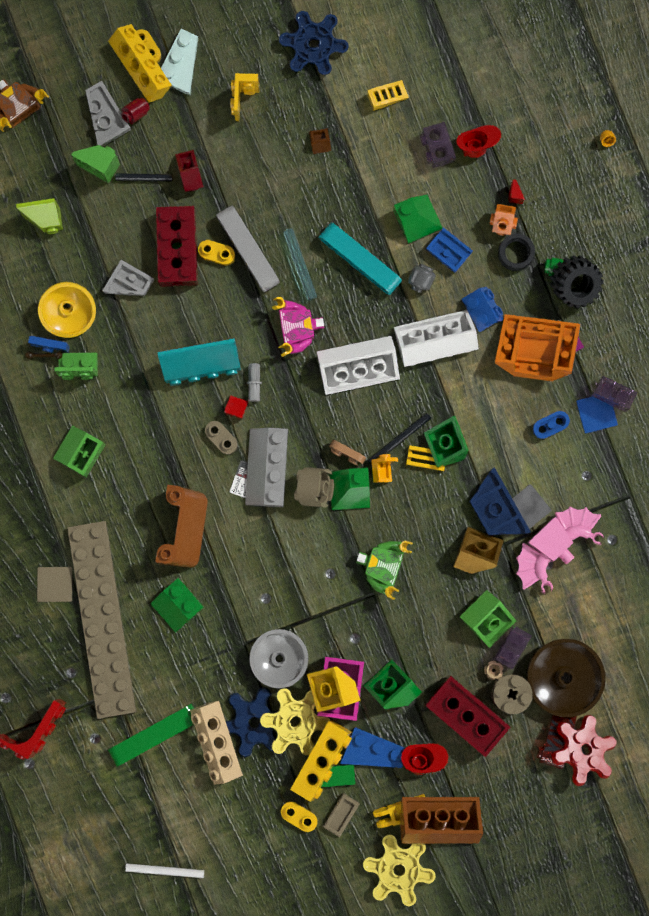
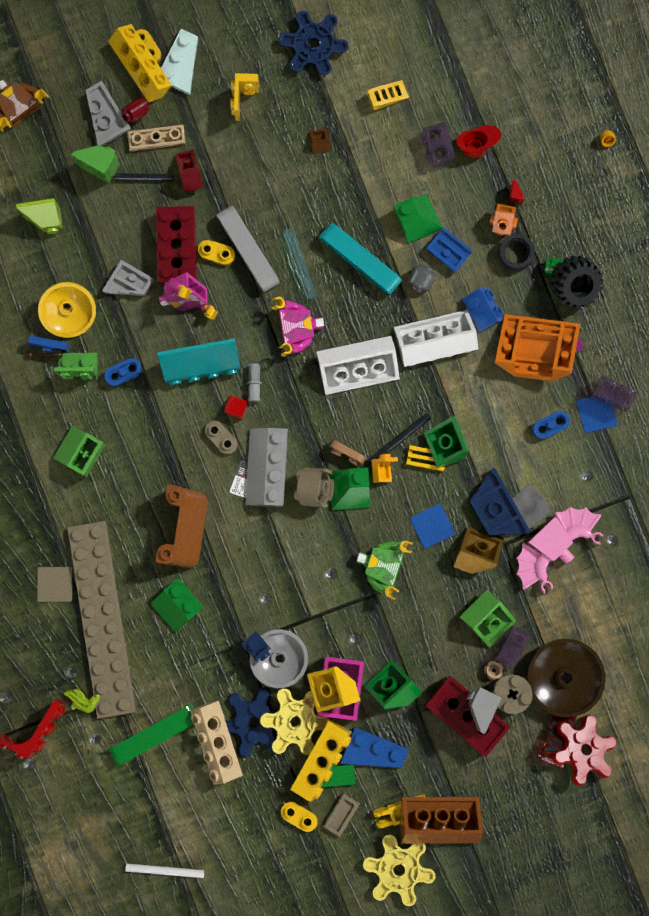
red piece [401,743,449,775] -> none
none -> lime piece [64,689,100,713]
none -> blue plate [105,358,142,386]
none -> tan tile [127,125,186,151]
none -> dark pink torso [159,272,218,320]
none -> dark blue bracket [241,631,271,662]
none -> blue sticker [410,504,455,549]
none -> light grey slope [467,686,501,734]

